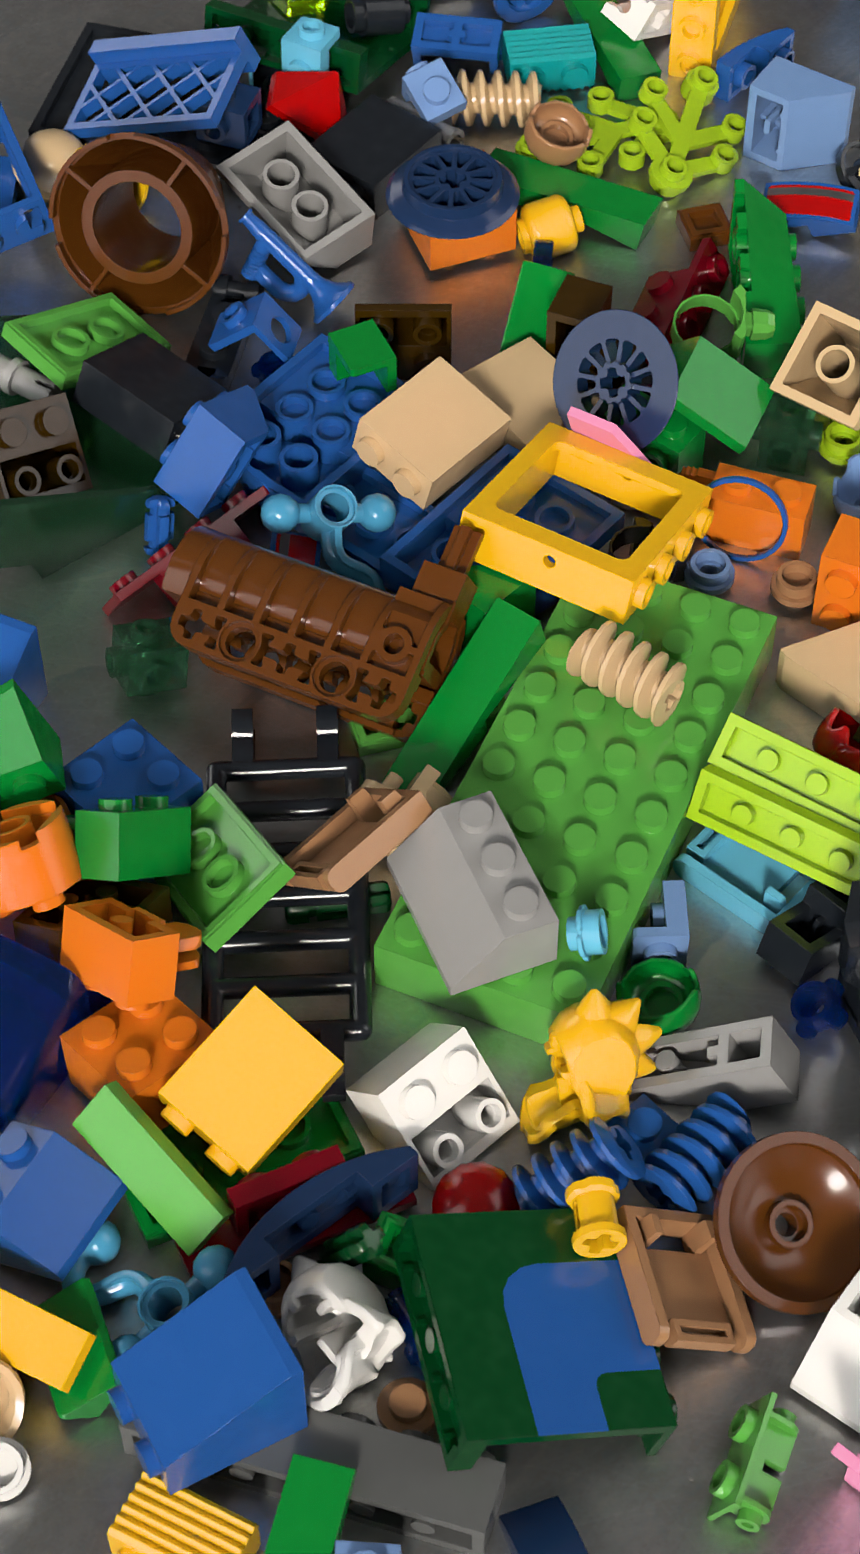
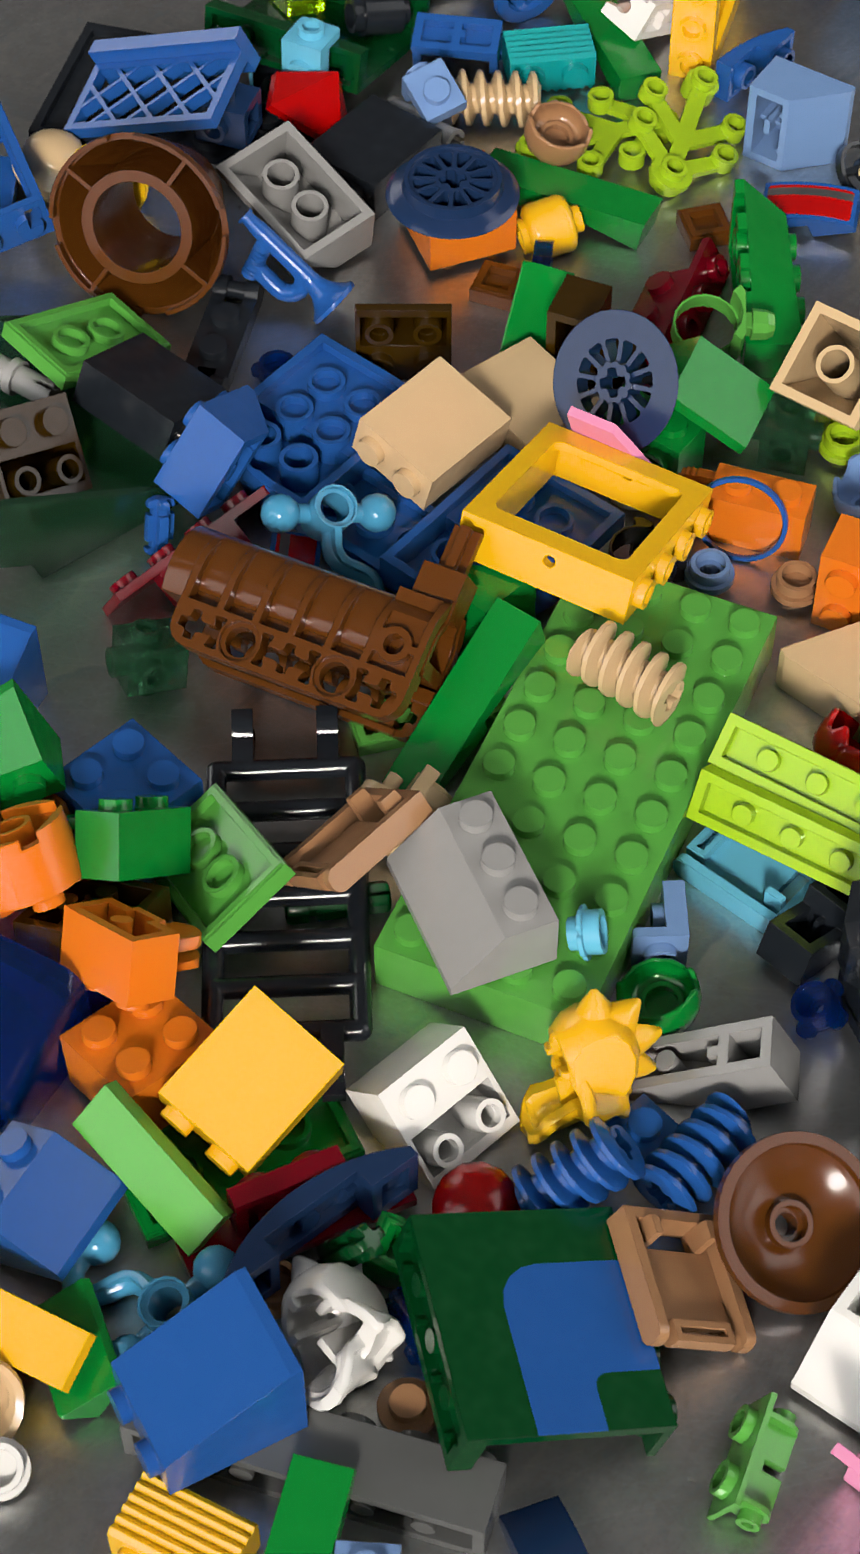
blue bracket [208,291,302,363] -> none
green panel [328,319,397,393] -> none
yellow bush [565,1176,628,1258] -> none
none -> reddish brown tile [469,260,521,312]

